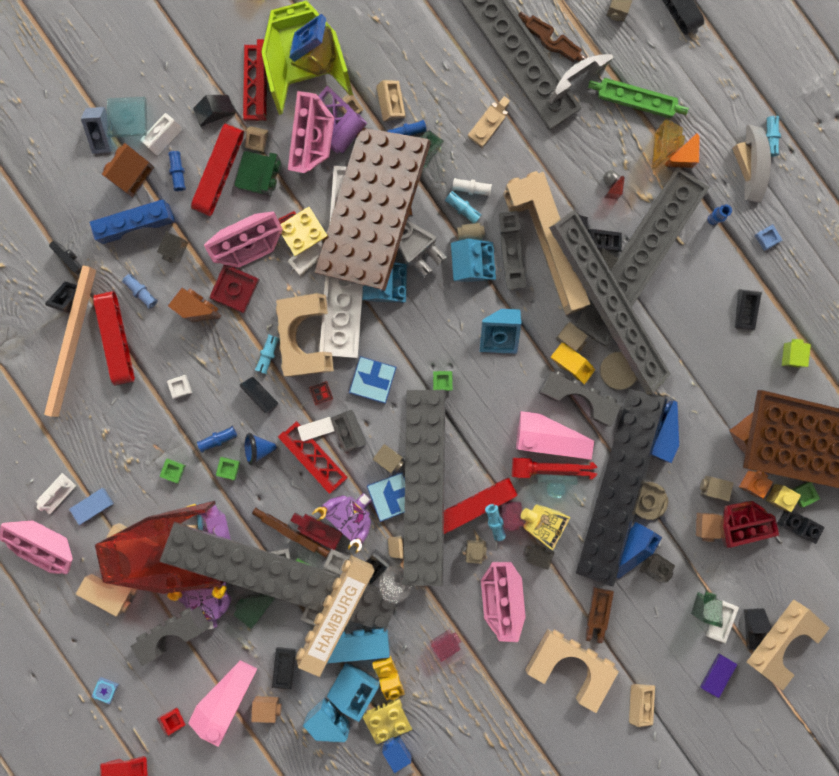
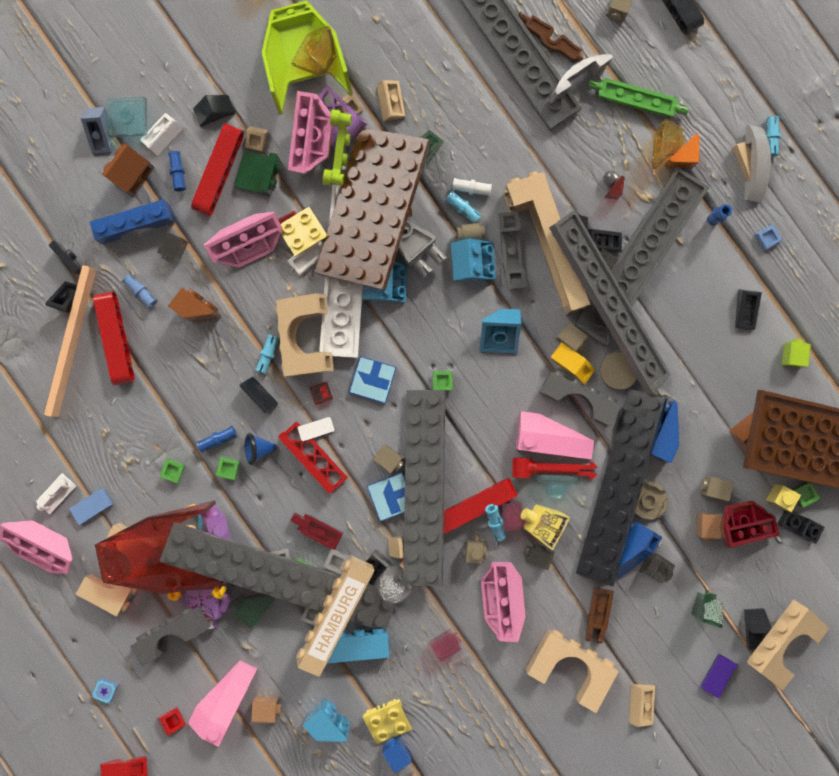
white tile [167,375,192,399] -> none
dark red tile [209,265,260,314] -> none
red fence [243,39,267,121] -> none
reddish brown piece [252,507,330,558] -> none
black plate [272,647,296,690] -> none
blue tile [289,14,326,62] -> none
medium lavender torso [312,493,372,554] -> none
dark azure slope [327,662,379,722] -> none
dark grey slope [331,410,366,453] -> none
yellow slope [372,656,405,701] -> none
blue pin [387,120,427,136] -> none
tan hinge [468,96,510,148] -> none
white tile [706,599,739,644] -> none
orange brick [739,471,773,499] -> none
none -> lime plate [322,109,352,186]

